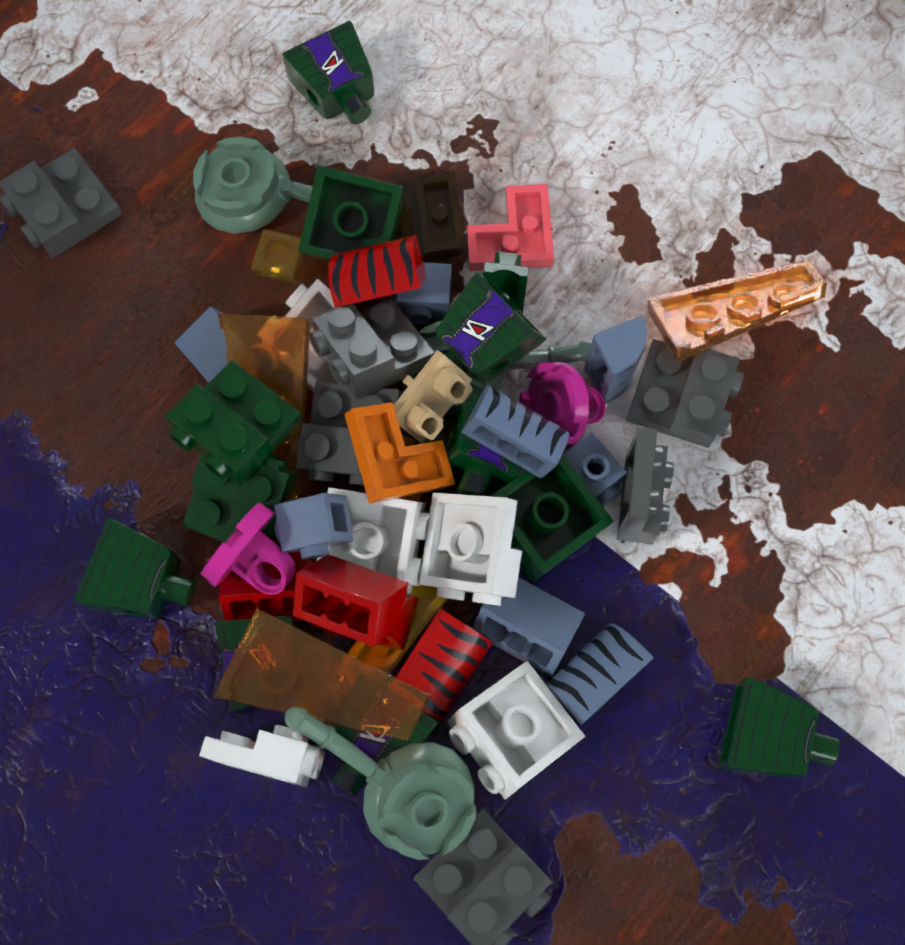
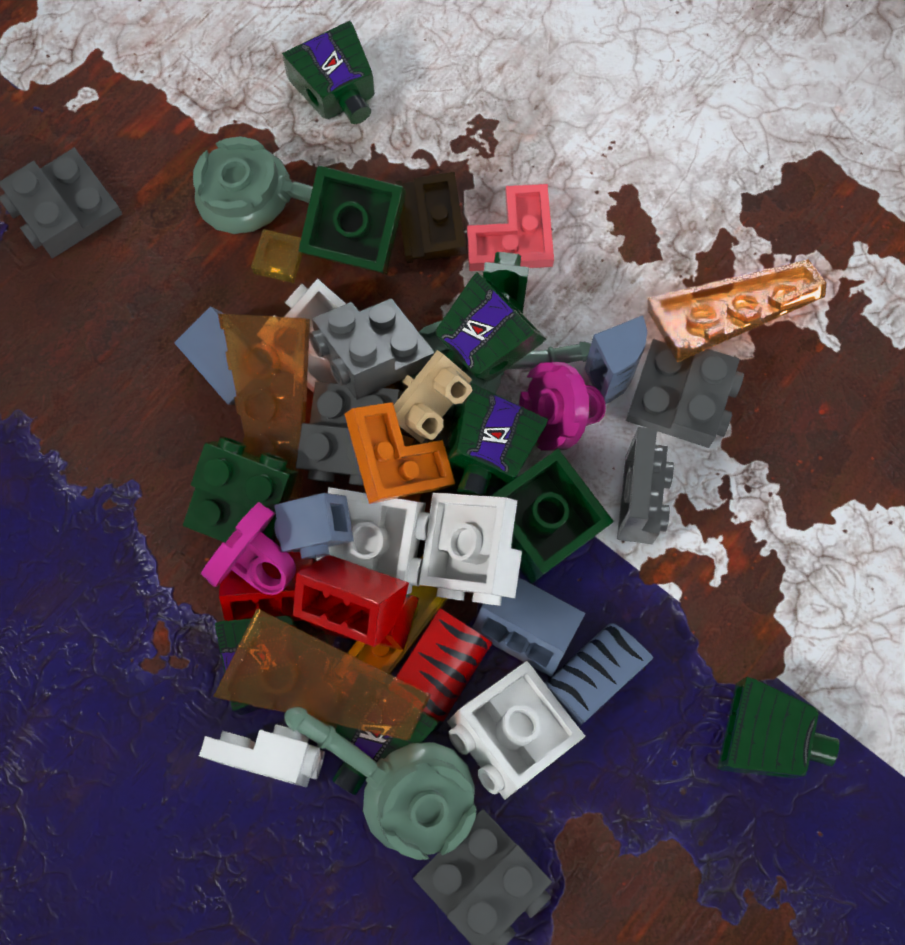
dark green torso [74,518,197,619] -> none
dark green plate [165,360,302,486] -> none
red brick [328,235,427,308] -> none
sand blue brick [389,263,452,324] -> none
sand blue brick [461,384,569,479] -> none
sand blue brick [563,432,627,508] -> none

